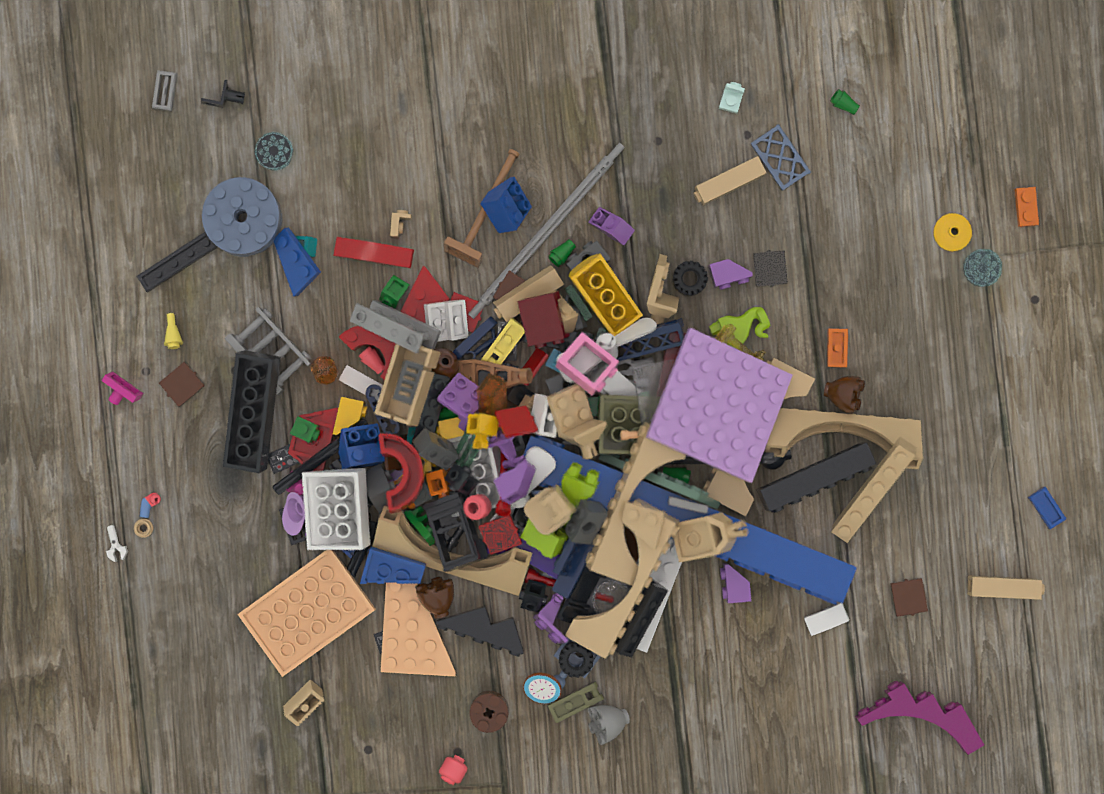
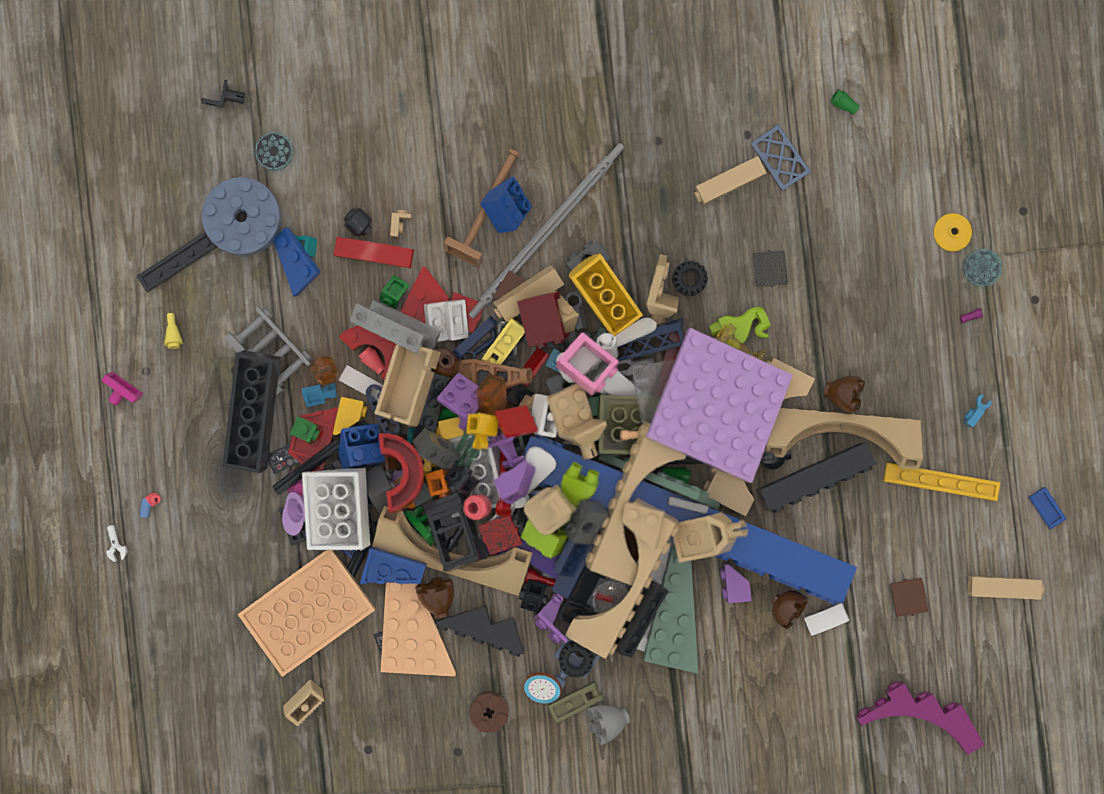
tan plate [134,518,154,538] -> none
light grey tile [152,70,177,112] -> none
reddish brown piece [159,362,205,407] -> none
dark grey slope [392,360,424,405] -> none
coral head [439,755,468,786] -> none
green cone [548,239,576,267] -> none
clear green tile [565,285,592,321] -> none
medium lavender slope [589,207,635,245] -> none
medium lavender slope [708,259,753,290] -> none
light aqua bracket [719,82,745,114] -> none
orange plate [827,329,848,368] -> none
tan brick [831,437,916,543] -> none
orange plate [1015,187,1039,227] -> none
none -> dark azure plate [302,383,337,407]
none -> black head [343,208,372,236]
none -> sand green wing [642,548,698,674]
none -> reddish brown cylinder [772,590,808,630]
none -> yellow tile [883,463,1001,501]
none -> magenta piece [960,308,983,323]
none -> dark azure plate [963,394,992,428]

